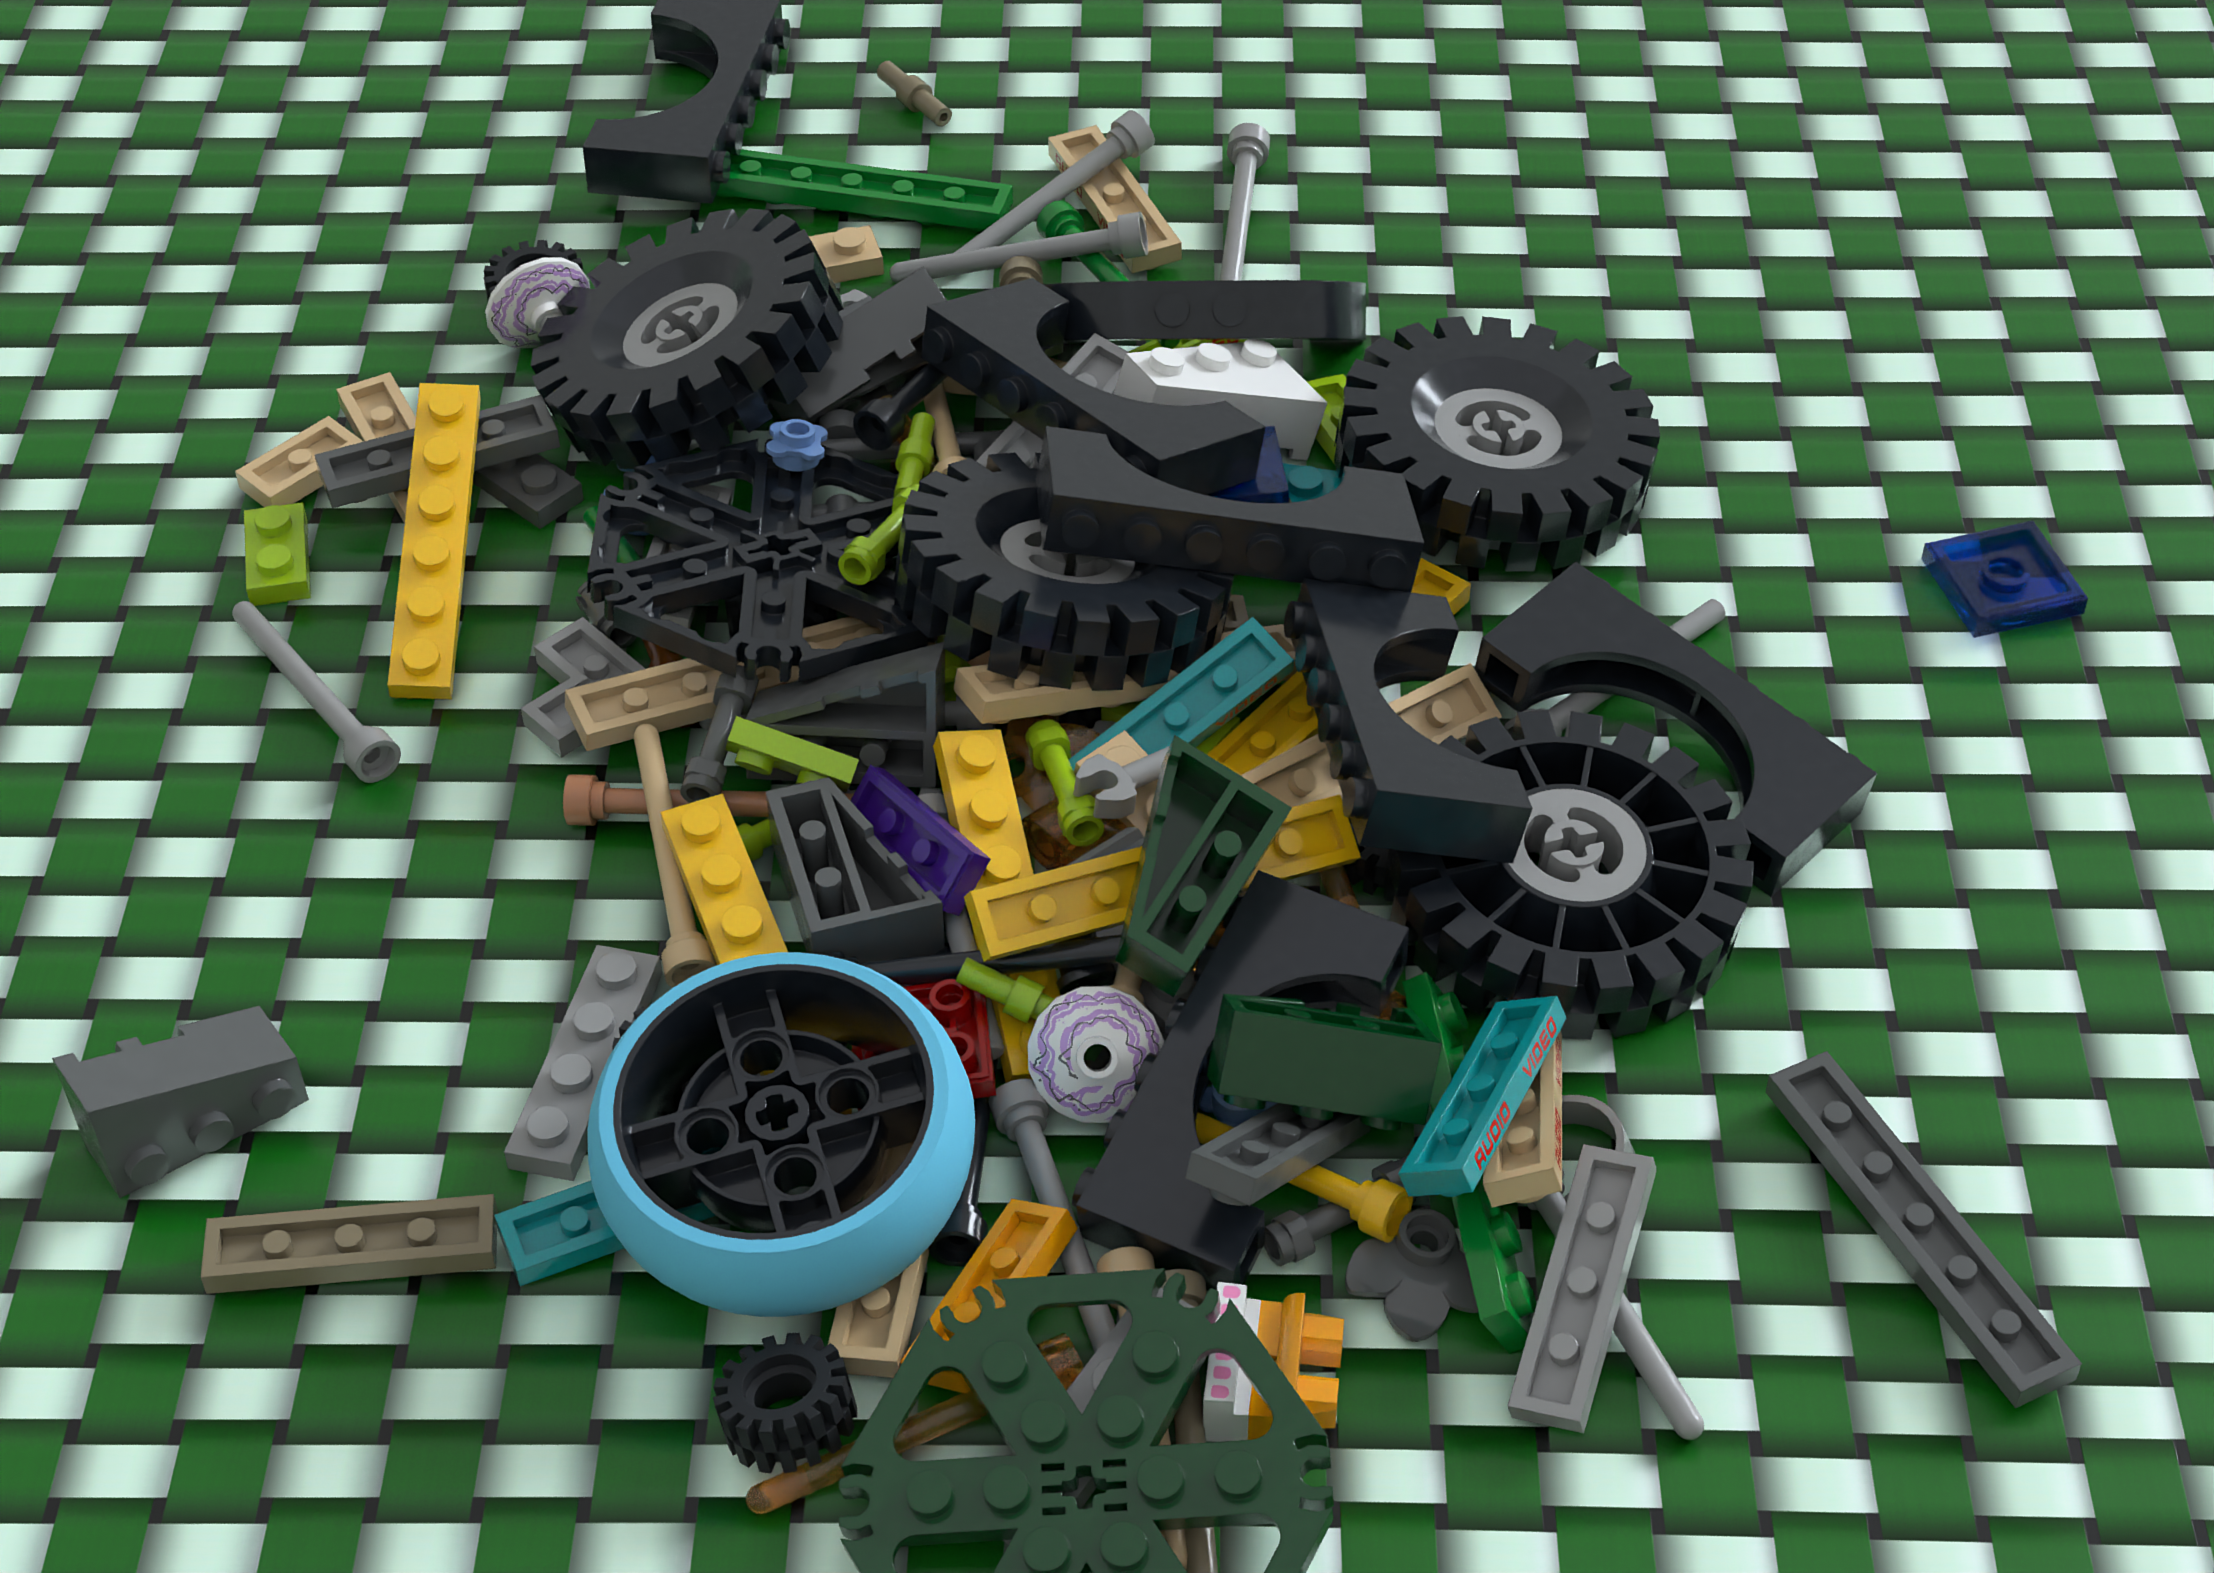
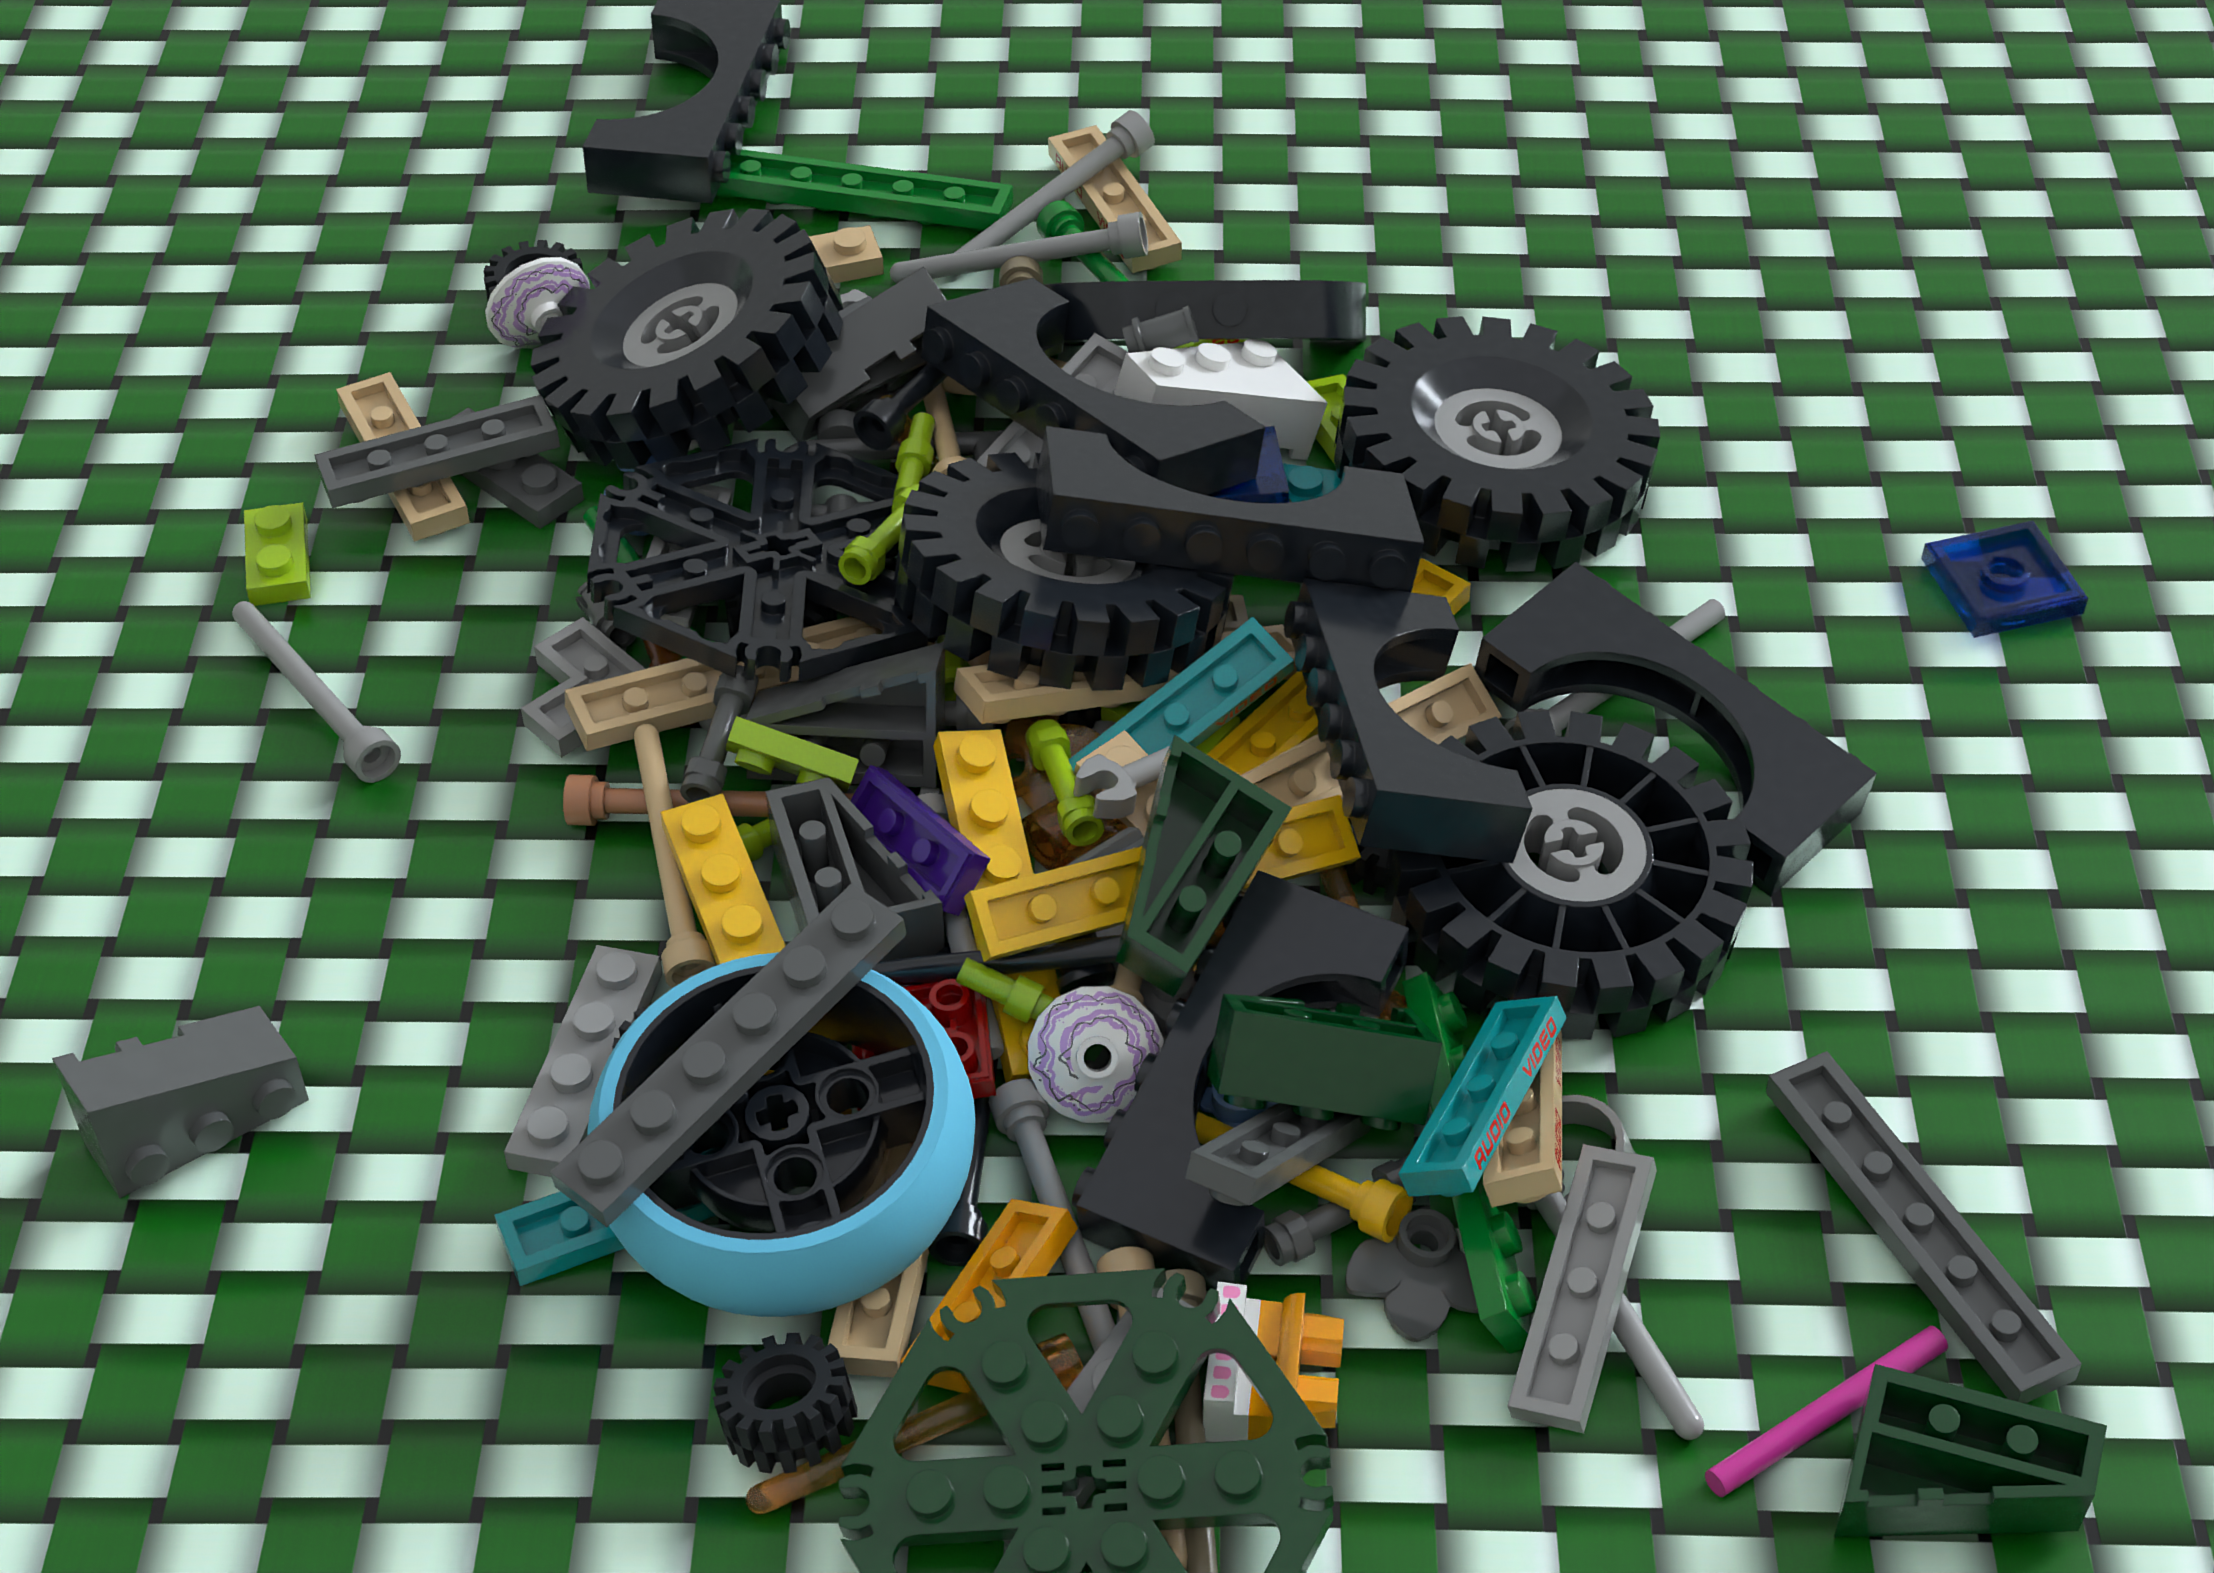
dark tan plate [201,1194,498,1294] -> none
tan plate [235,416,364,507] -> none
yellow plate [388,383,481,700] -> none
medium blue plate [766,419,828,471] -> none
dark tan bar [877,61,952,127] -> none
light grey piece [1220,123,1270,280] -> none
none -> dark grey plate [550,883,907,1227]
none -> dark grey pin [1122,306,1199,353]
none -> dark pink bar [1705,1326,1948,1497]
none -> dark green wedge [1834,1364,2107,1537]

